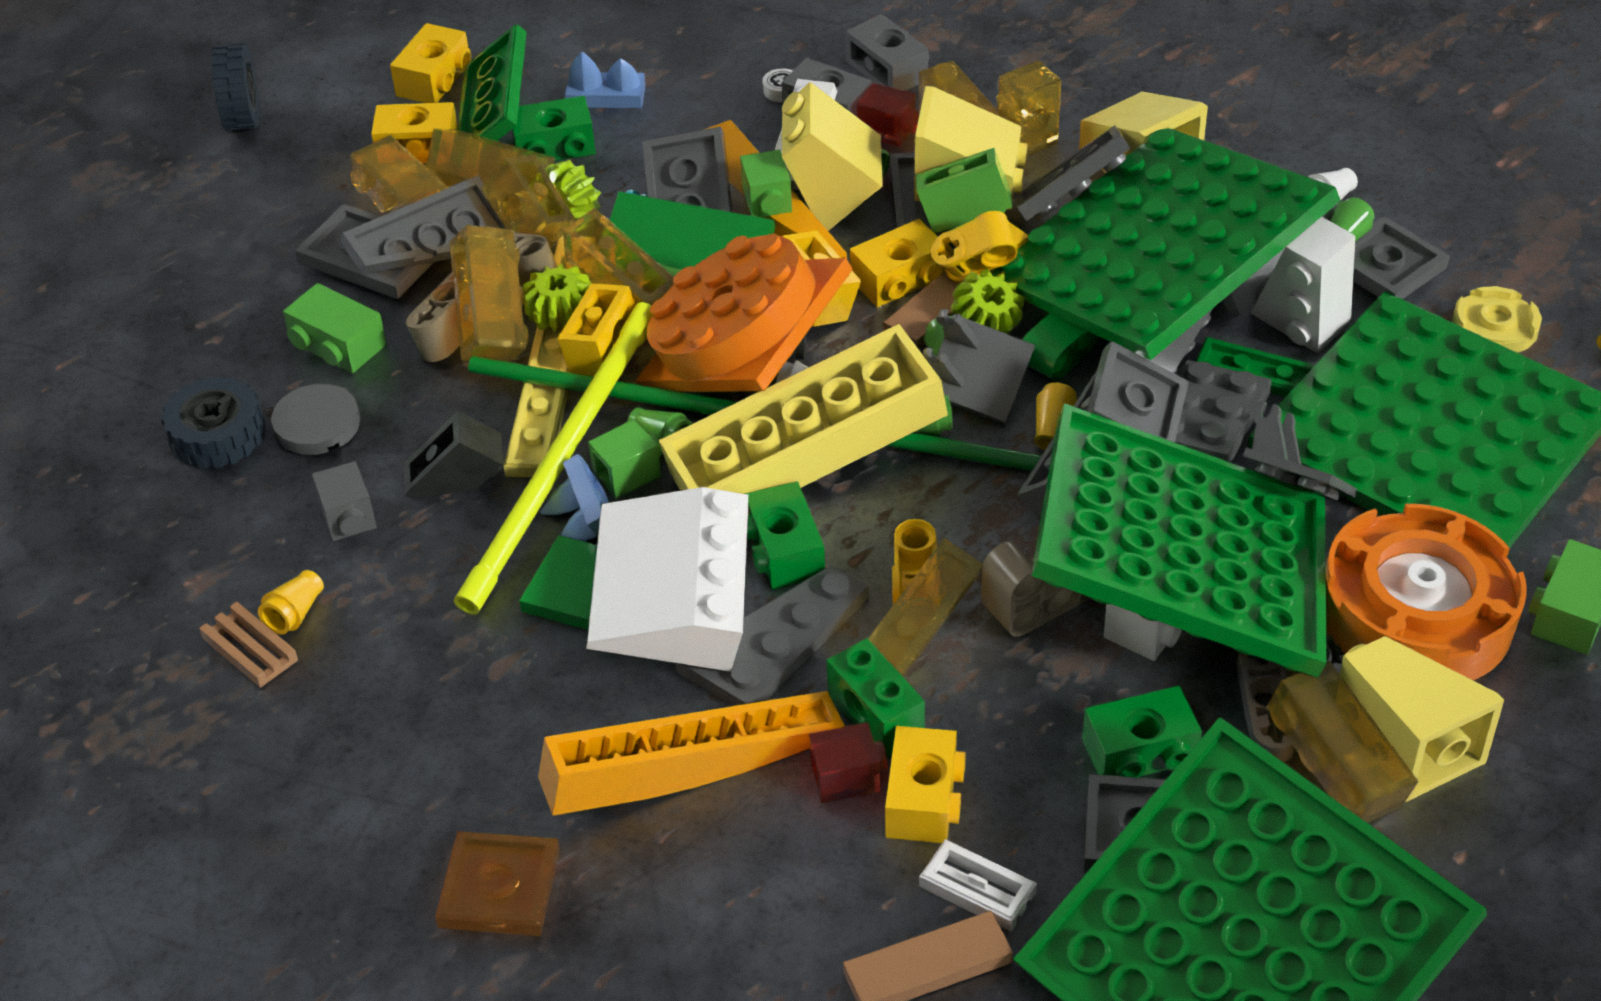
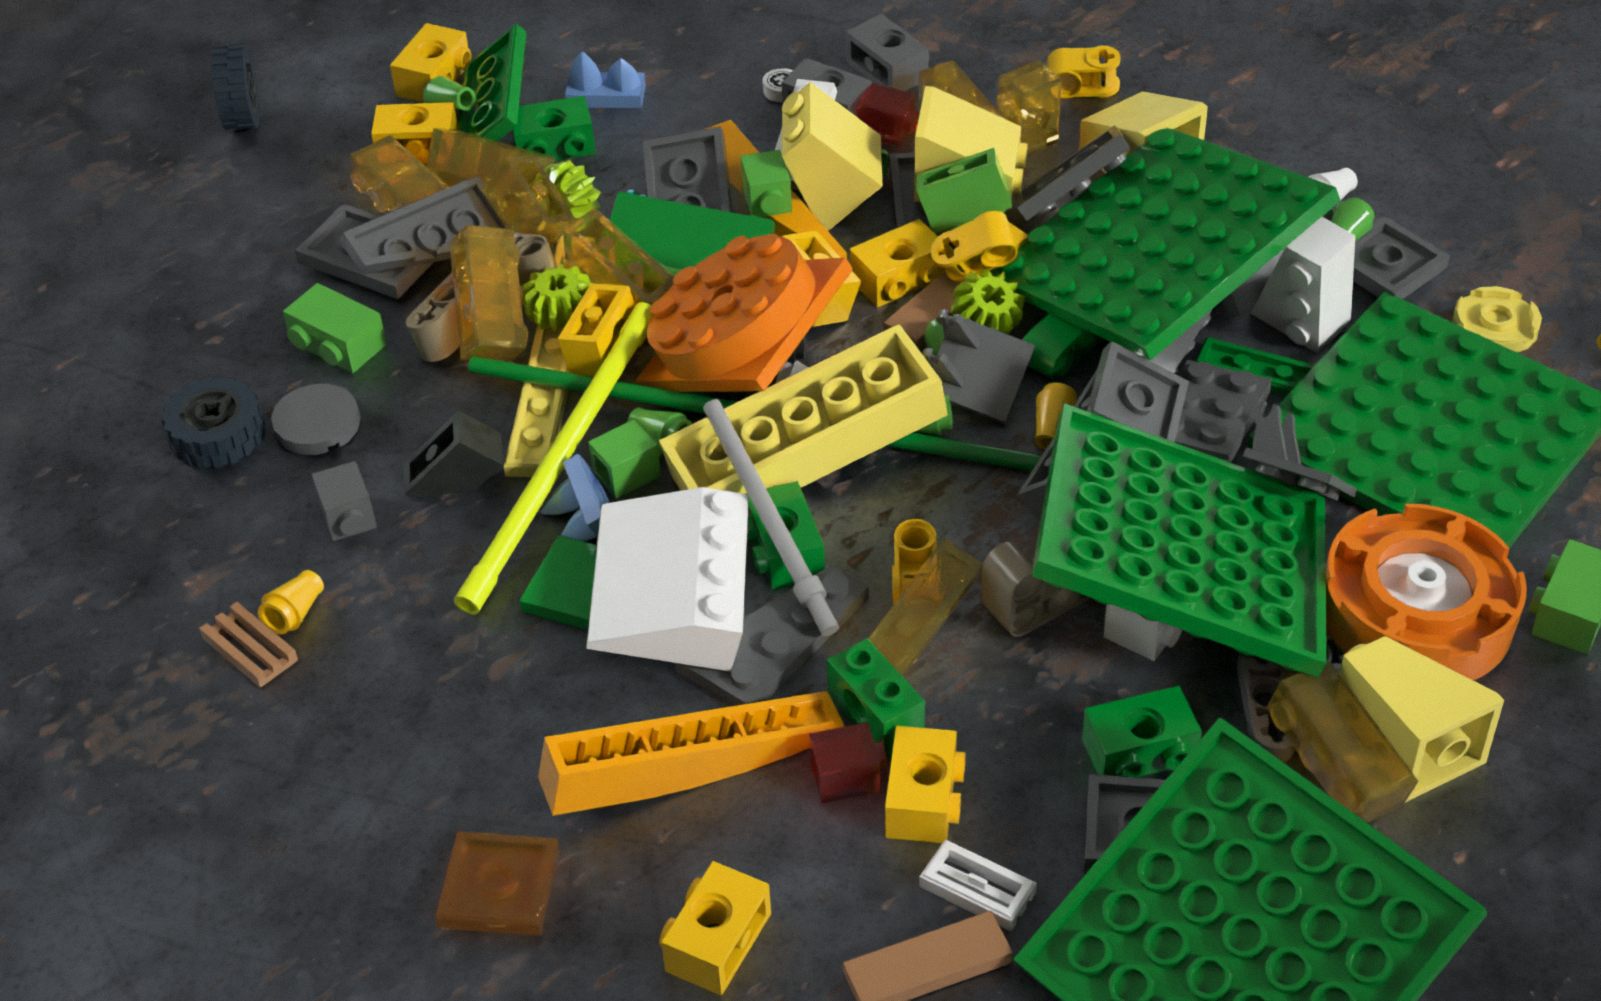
none -> bright green cone [423,76,476,112]
none -> yellow brick [659,861,771,996]
none -> light grey bar [703,399,839,636]
none -> yellow piece [1047,46,1121,99]

